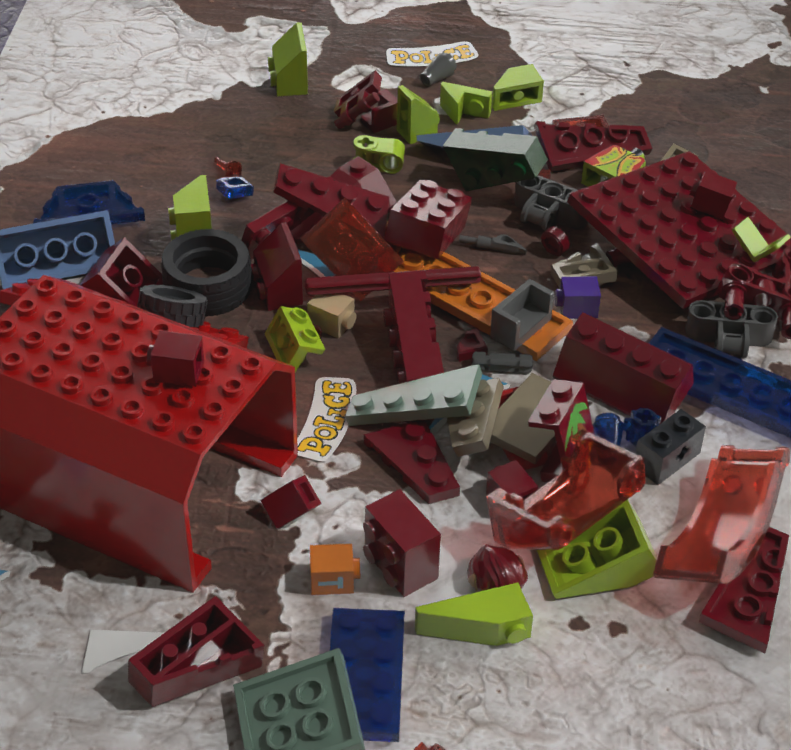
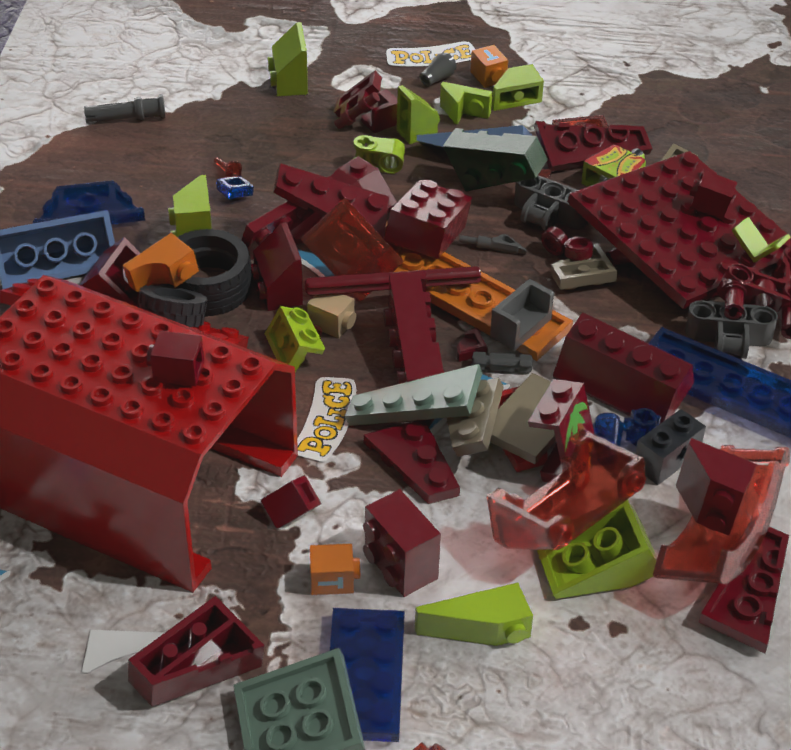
dark red hair [467,544,528,592] -> none
dark red brick [486,460,538,521] -> none
dark purple brick [555,276,601,319] -> none
none -> dark grey pin [84,94,166,123]
none -> orange arch [123,232,199,292]
none -> orange brick [470,45,508,88]
none -> dark red tile [564,237,593,261]
none -> dark red slope [676,438,757,536]

